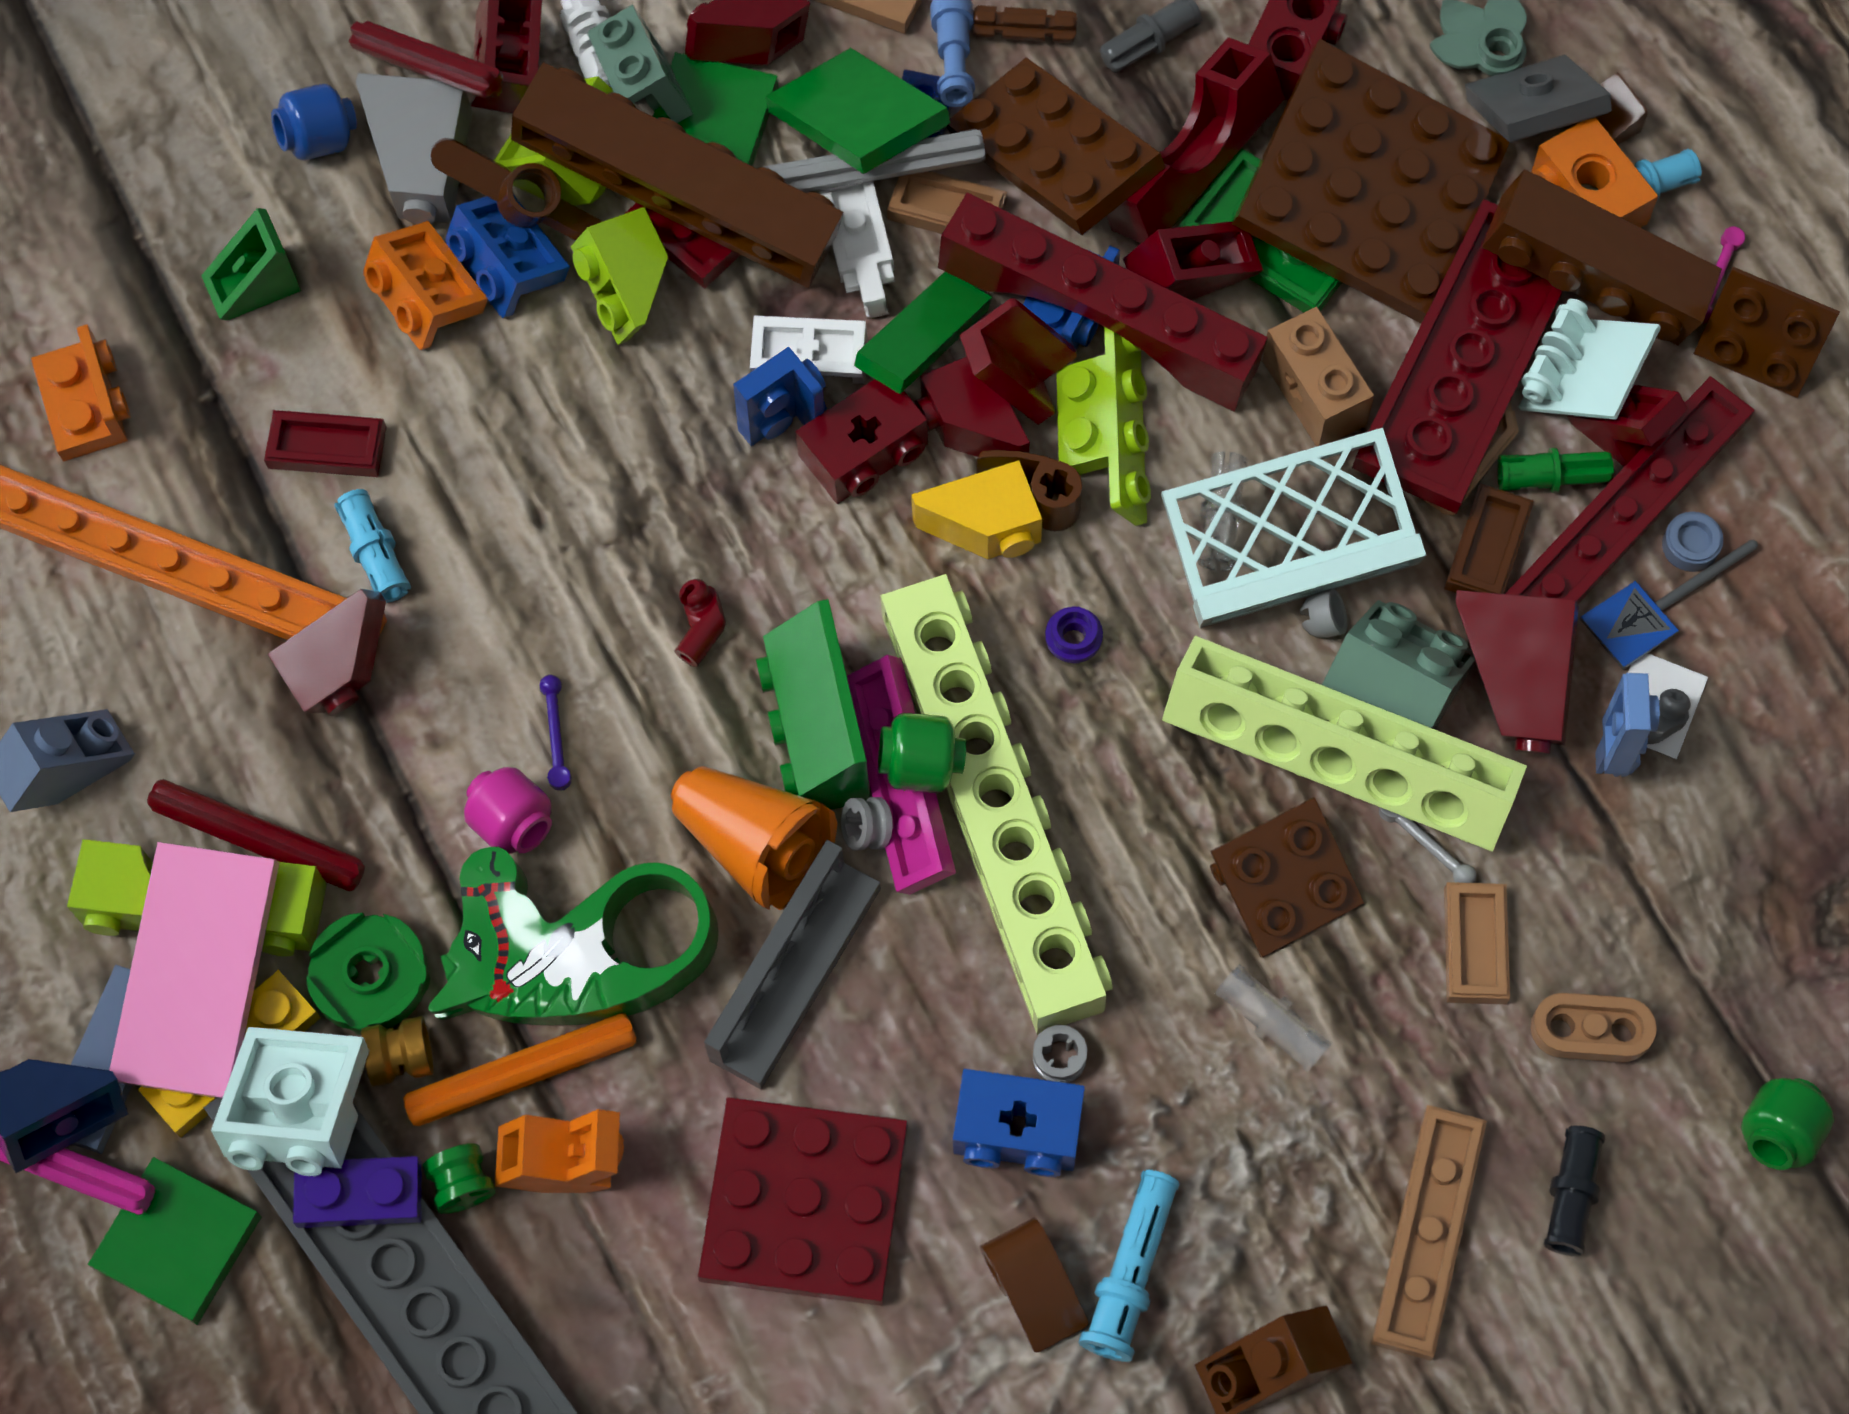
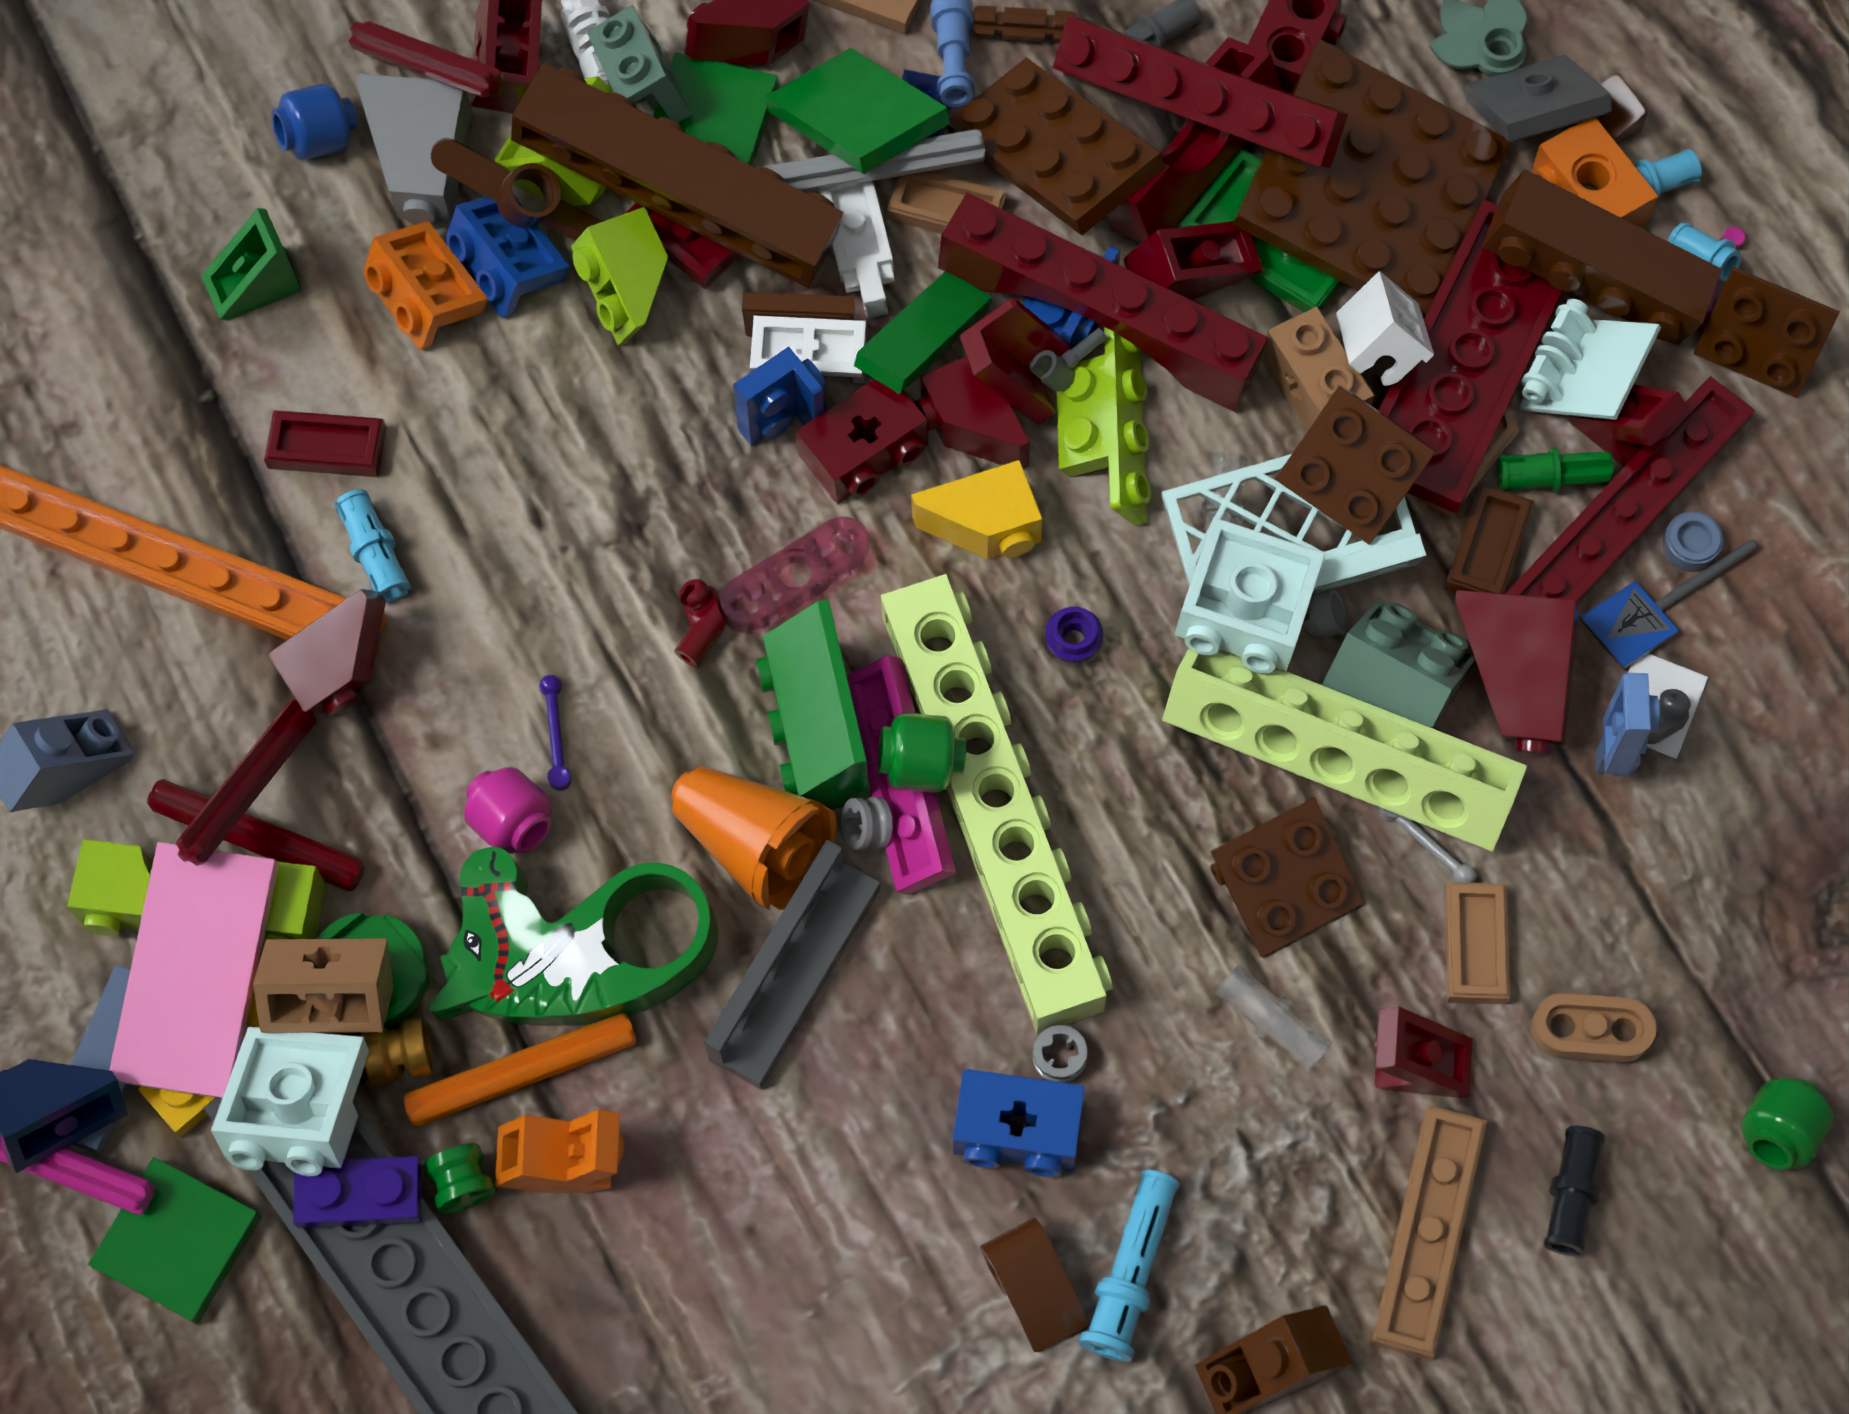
orange bracket [31,324,131,462] -> none
dark red plate [698,1097,908,1306] -> none
reddish brown panel [976,450,1082,532] -> none
none -> dark red axle [176,699,316,866]
none -> medium nougat brick [253,939,394,1033]
none -> clear pink beam [721,517,869,634]
none -> reddish brown tile [742,292,857,337]
none -> dark grey hand [1030,328,1107,391]
none -> dark red plate [1052,16,1348,168]
none -> light aqua plate [1174,517,1325,674]
none -> reddish brown hinge [1275,385,1436,545]
none -> white hinge [1336,271,1434,386]
none -> dark red slope [1375,1006,1473,1098]
none -> medium azure pin [1668,222,1741,281]

